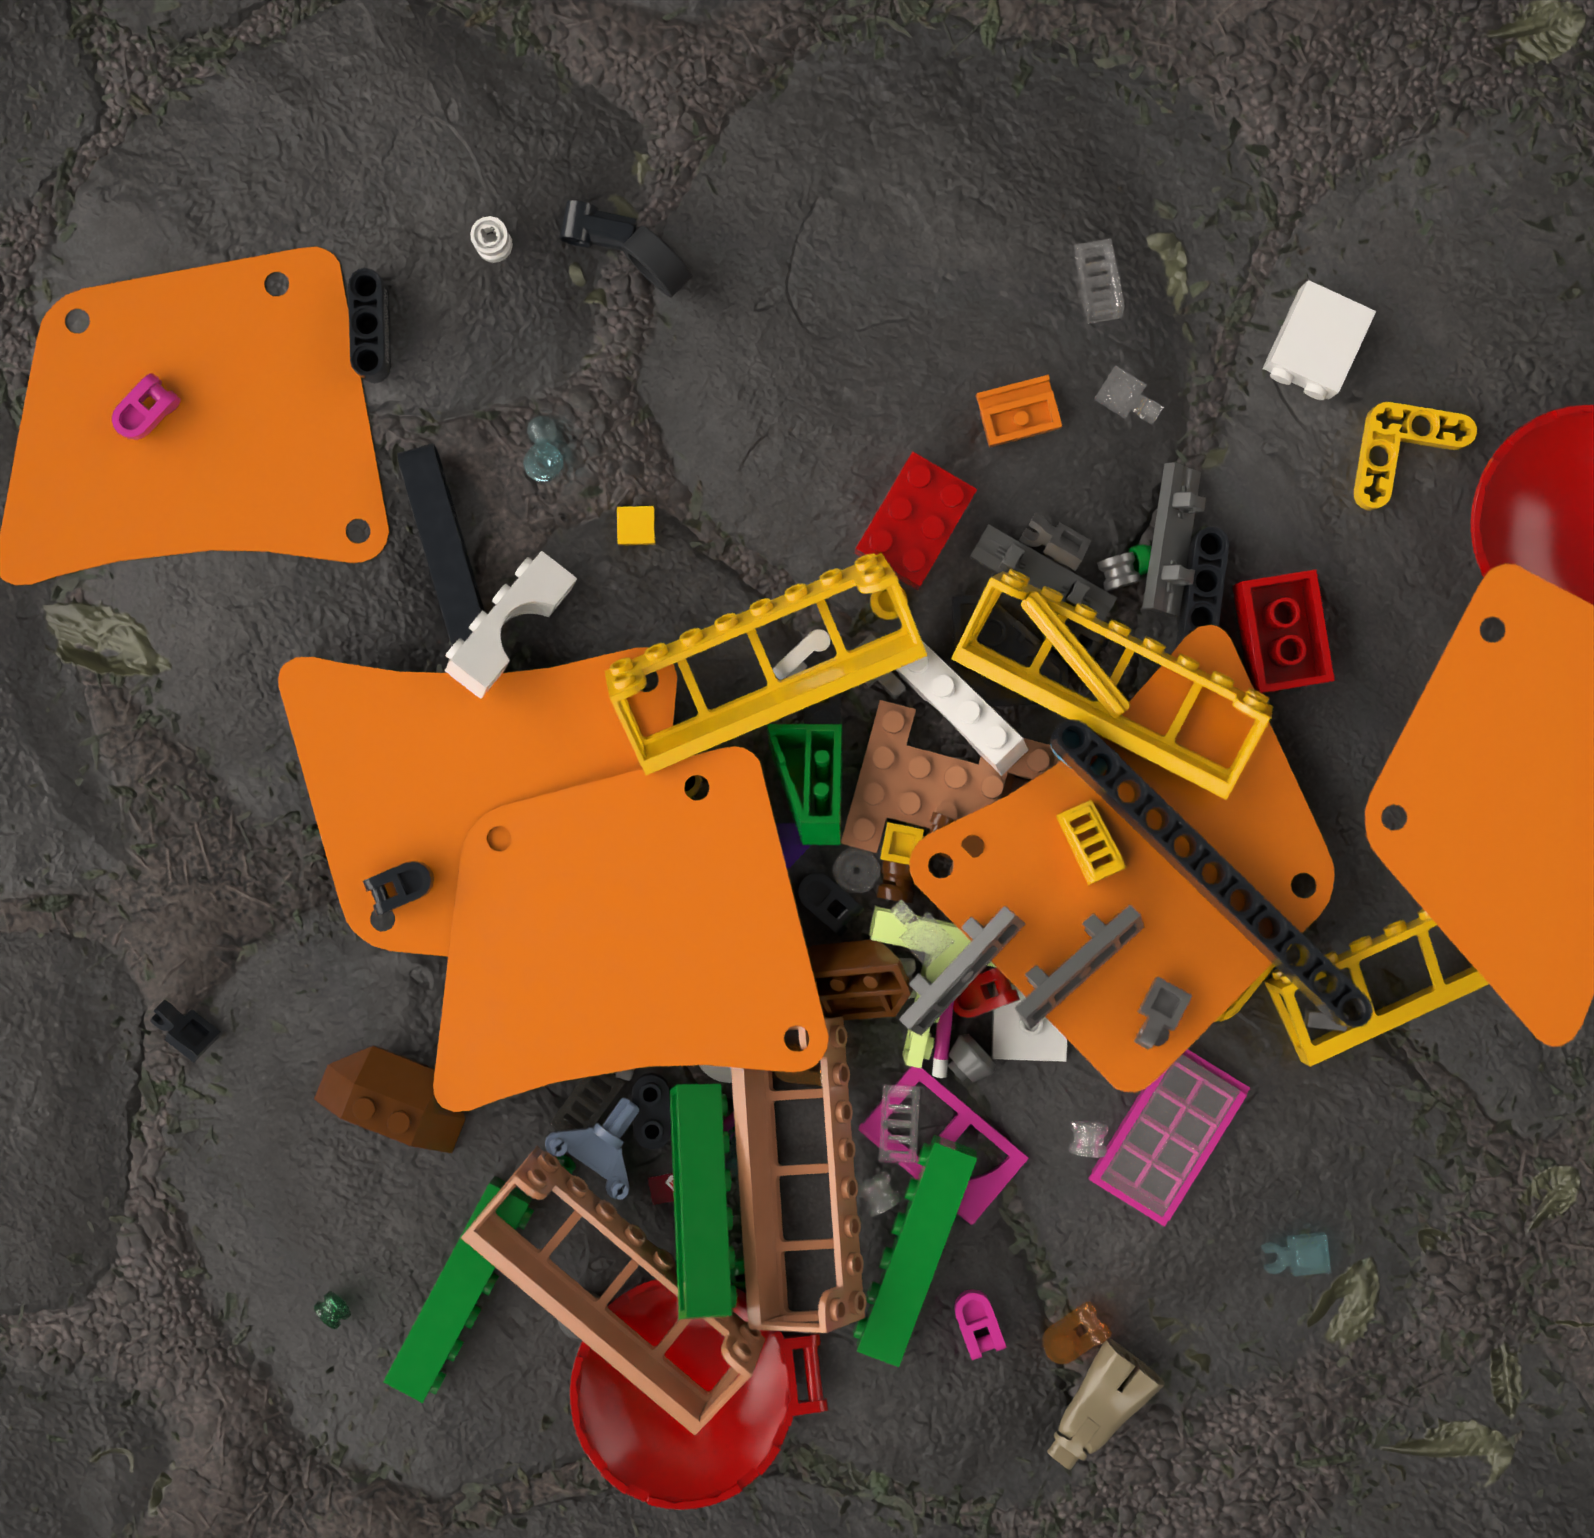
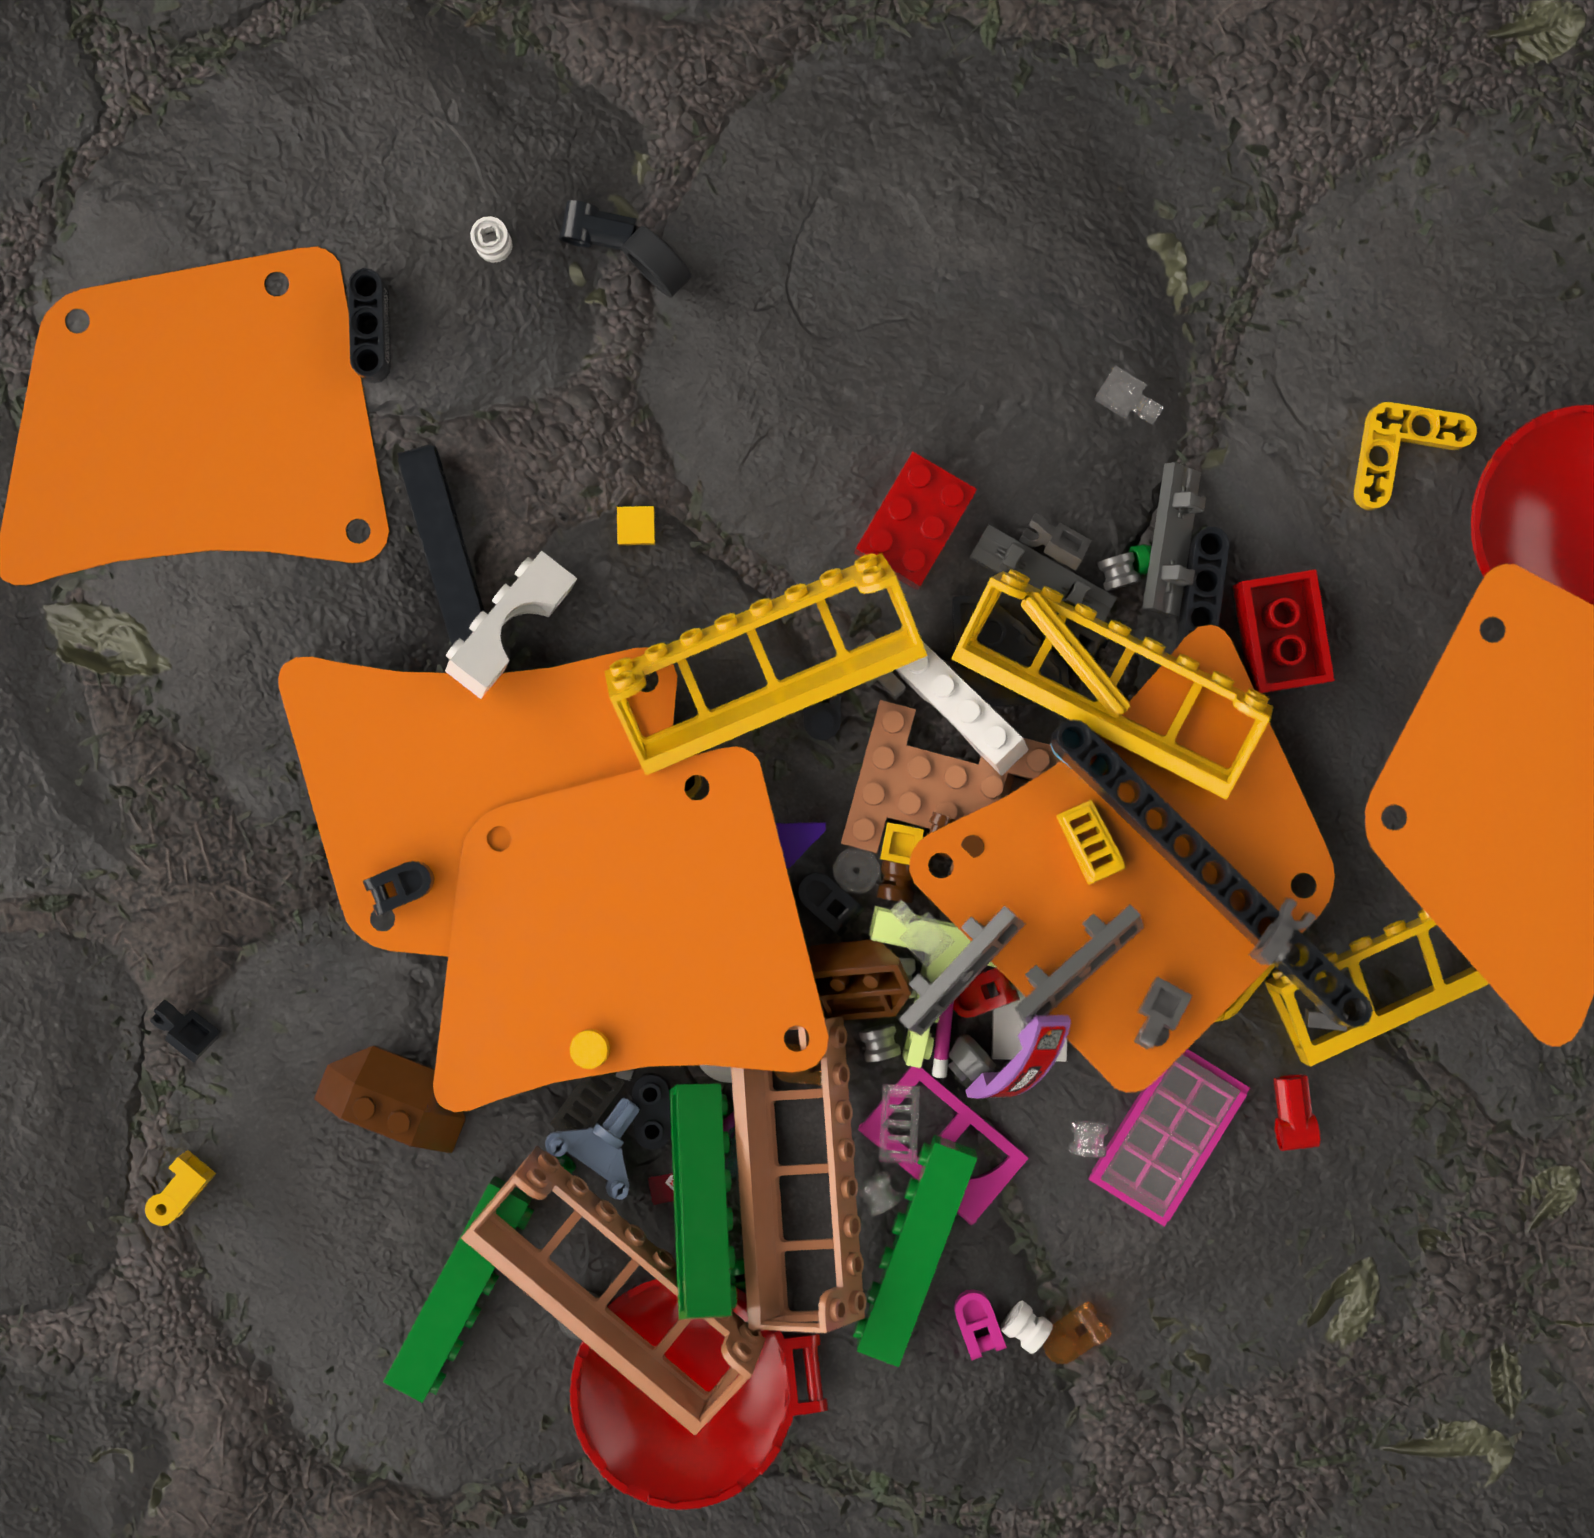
dark pink plate [112,373,181,440] -> none
clear green bush [314,1291,351,1329] -> none
clear light blue plate [523,416,563,483] -> none
green wedge [767,724,842,845] -> none
white plate [772,629,831,680] -> none
yellow tile [870,586,908,620] -> none
orange plate [976,374,1062,448] -> none
dark tan piece [1047,1338,1165,1470] -> none
clear slope [1074,239,1124,323] -> none
white brick [1262,280,1376,400] -> none
clear light blue plate [1262,1232,1331,1276] -> none
none -> yellow leg [145,1150,216,1226]
none -> yellow tile [570,1029,610,1069]
none -> flat silver wheel [859,1024,901,1062]
none -> slope [965,1015,1071,1099]
none -> white wheel [1001,1300,1053,1354]
none -> flat silver plate [1249,898,1316,965]
none -> red piece [1274,1074,1320,1151]

